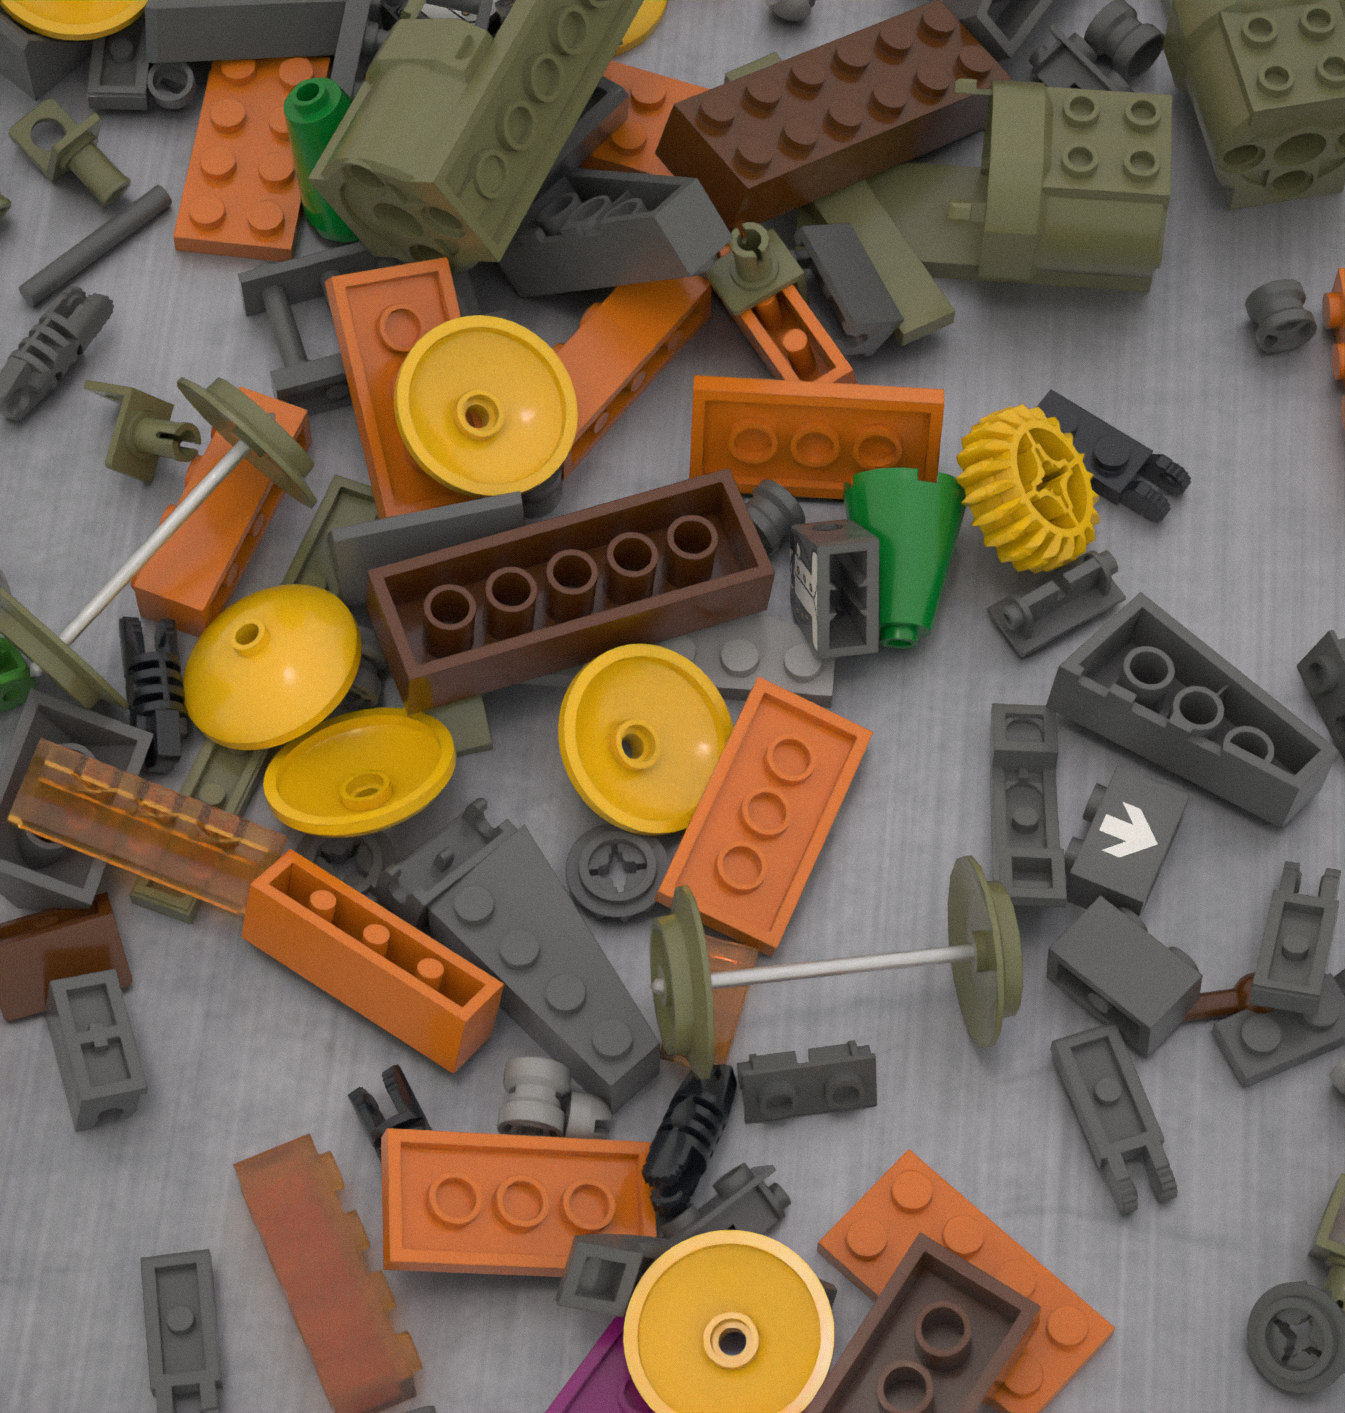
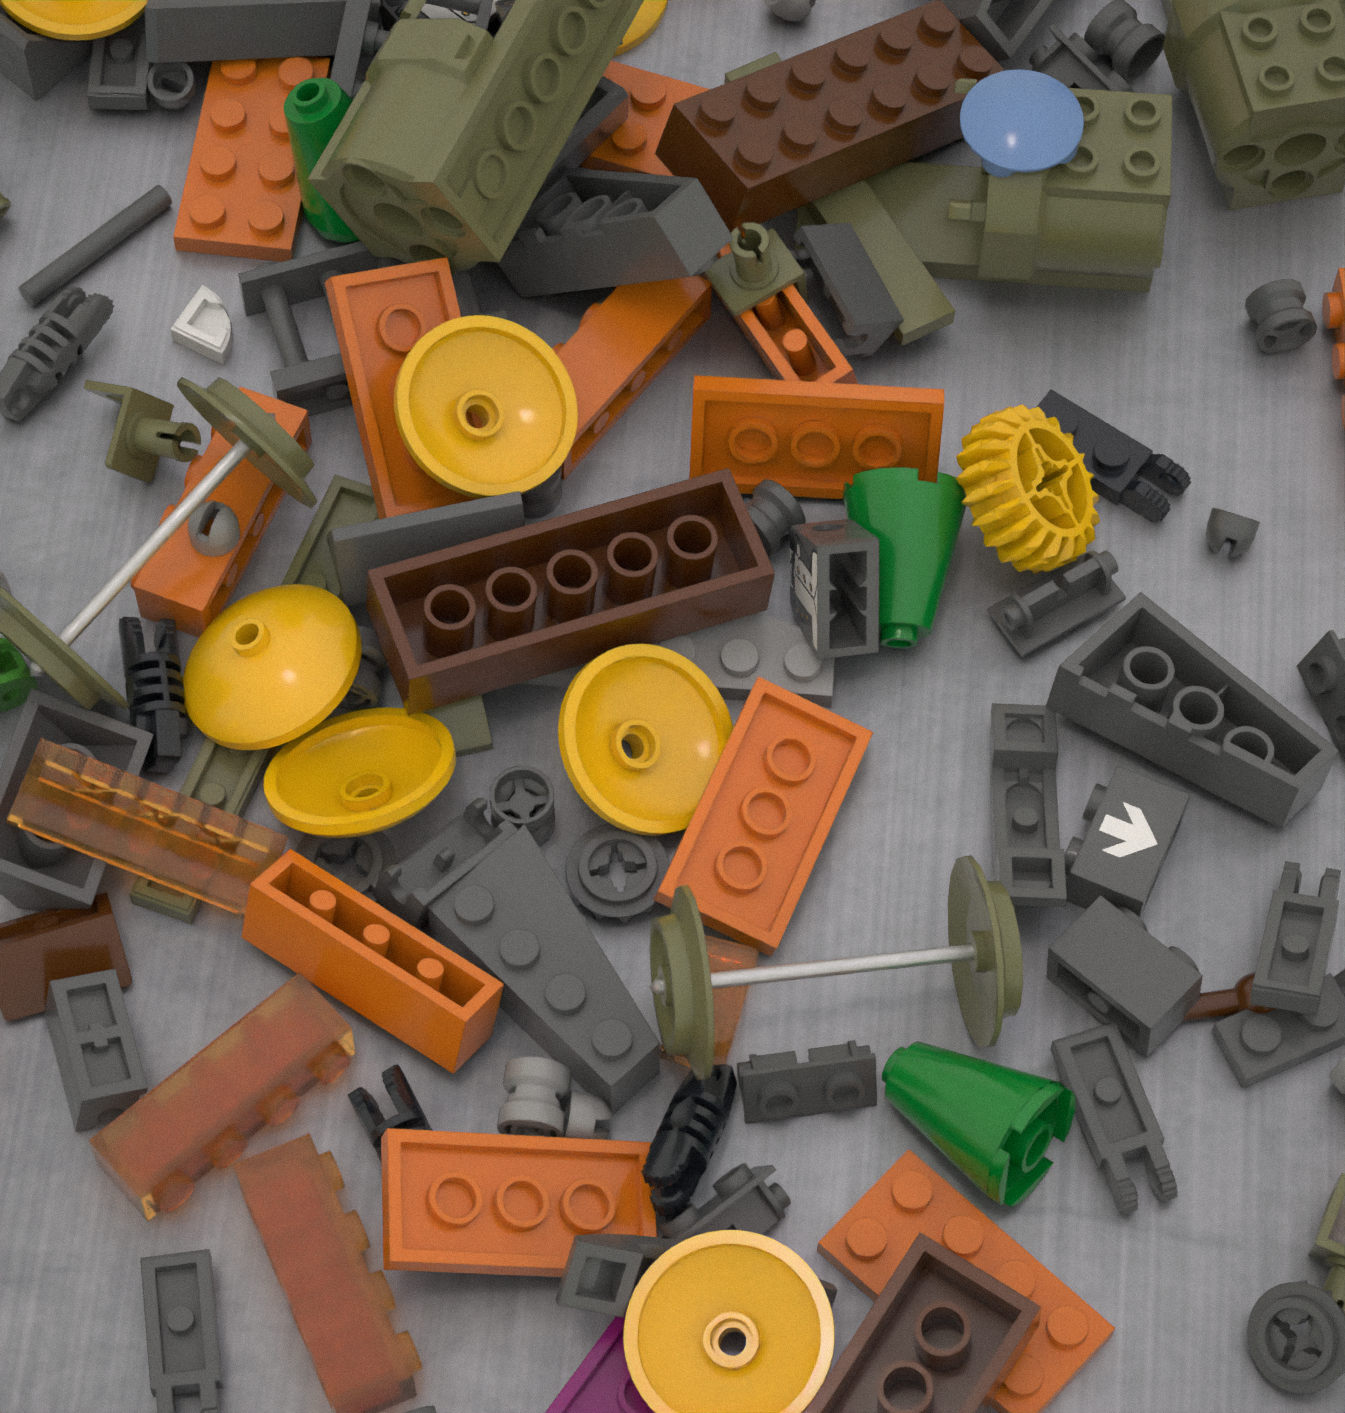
olive bracket [8,98,131,207] -> none
none -> clear orange brick [89,972,356,1221]
none -> white tile [170,285,233,365]
none -> light grey hinge [188,500,240,557]
none -> dark grey wheel [490,766,555,847]
none -> green cone [882,1041,1075,1207]
none -> medium blue dish [960,69,1084,177]
none -> dark grey hinge [1206,508,1260,558]

